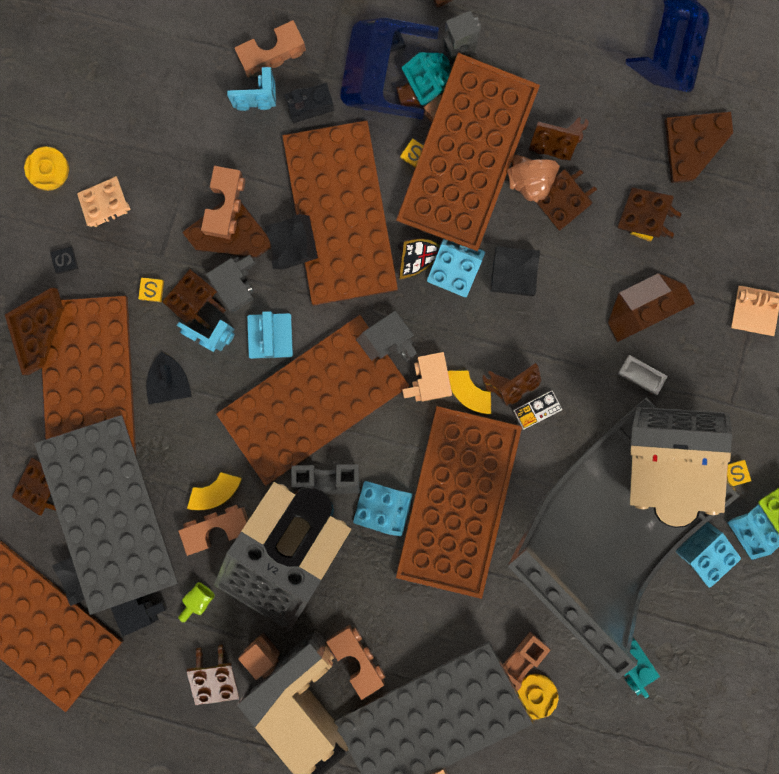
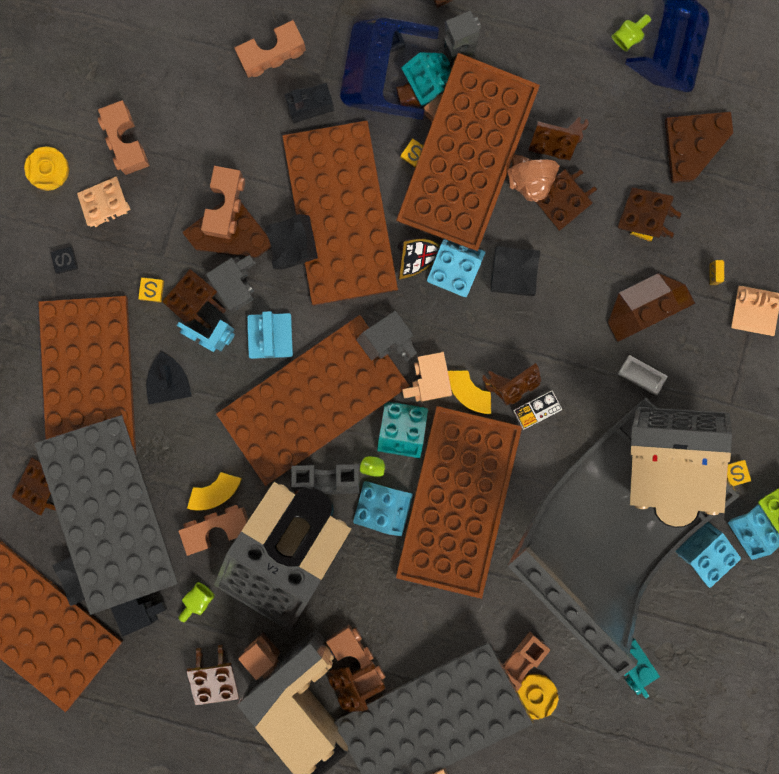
reddish brown plate [5,288,64,375] -> none
medium azure bracket [227,67,276,111] -> none
none -> nougat arch [98,100,150,175]
none -> reddish brown plate [327,663,385,712]
none -> lime piece [360,456,385,477]
none -> teal bracket [377,402,428,458]
none -> lime piece [612,14,651,52]
none -> yellow tile [710,260,724,285]

